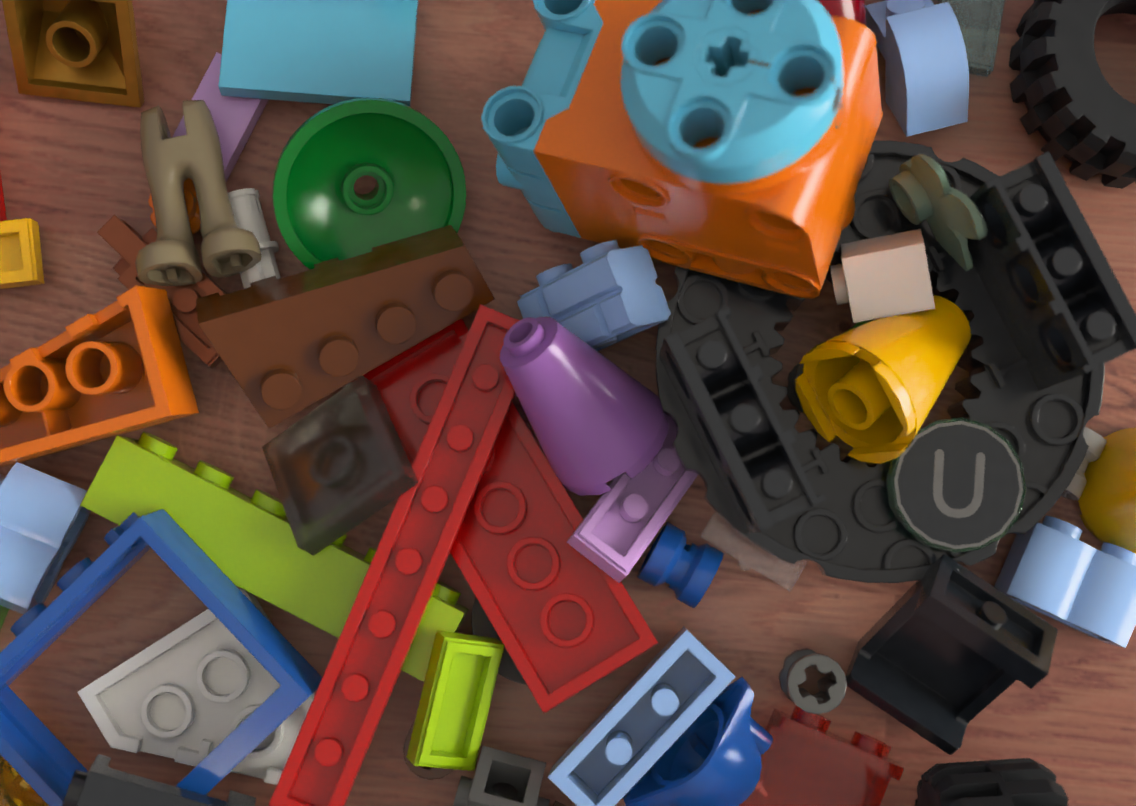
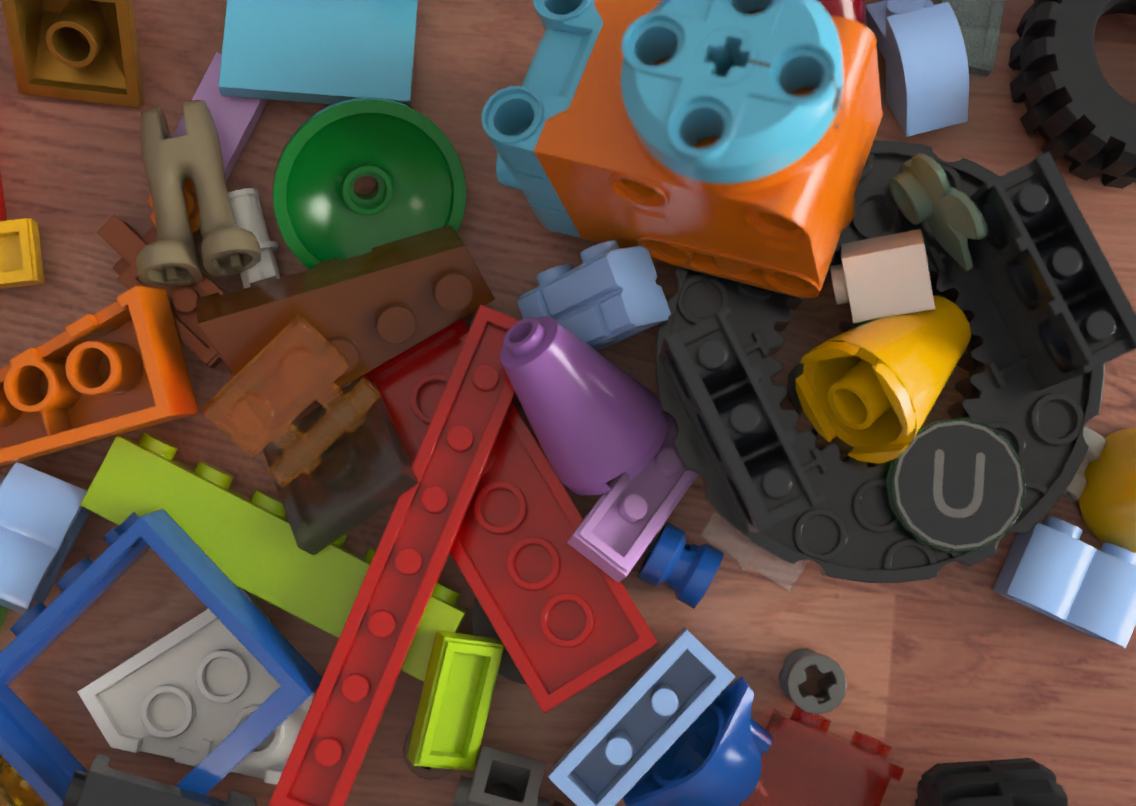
black panel [845,554,1058,755] -> none
none -> clear orange plate [203,314,381,487]

